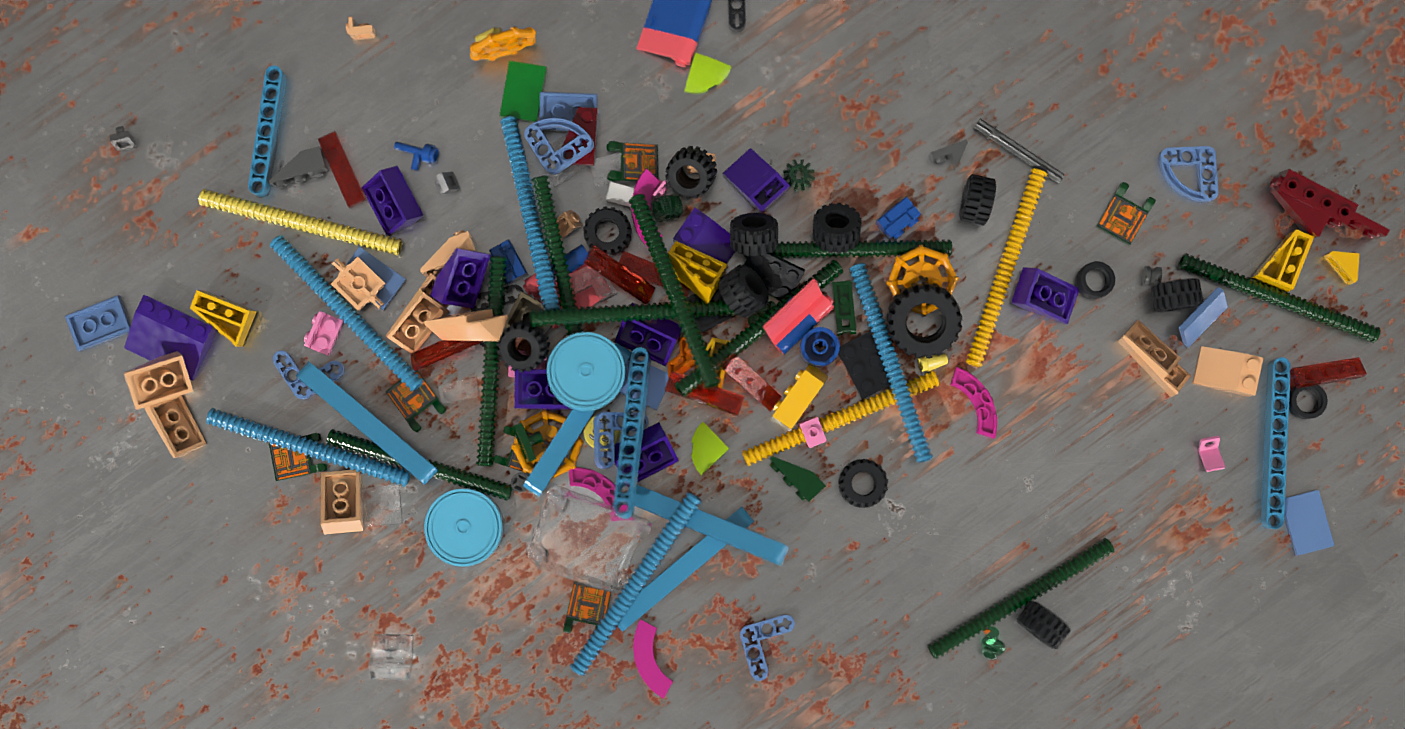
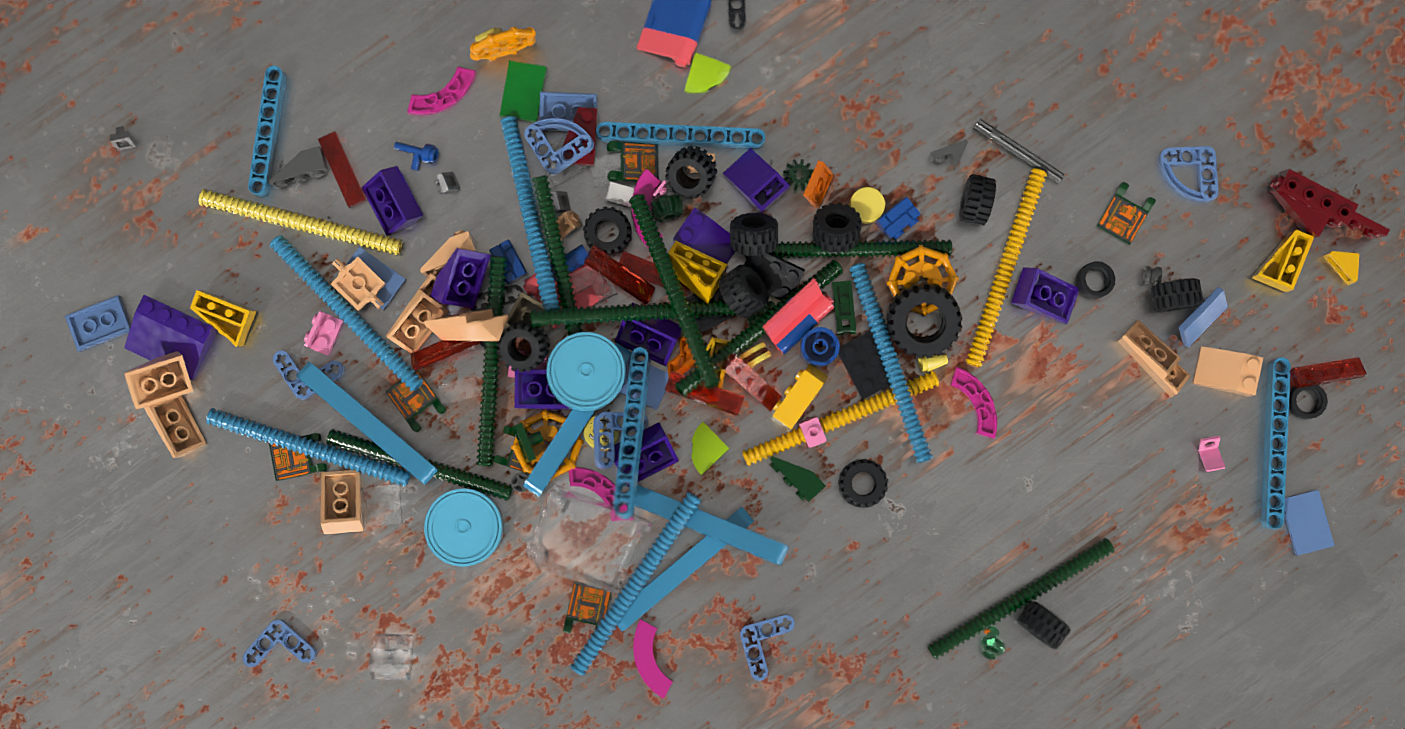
light nougat bracket [346,16,376,40] -> none
dark green piece [1179,253,1381,343] -> none
none -> medium blue beam [243,619,317,667]
none -> dark pink tile [407,66,476,115]
none -> flat silver tile [550,191,571,212]
none -> dark azure beam [596,122,766,149]
none -> light yellow head [734,342,772,373]
none -> orange plate [803,160,834,208]
none -> light yellow head [849,187,885,224]

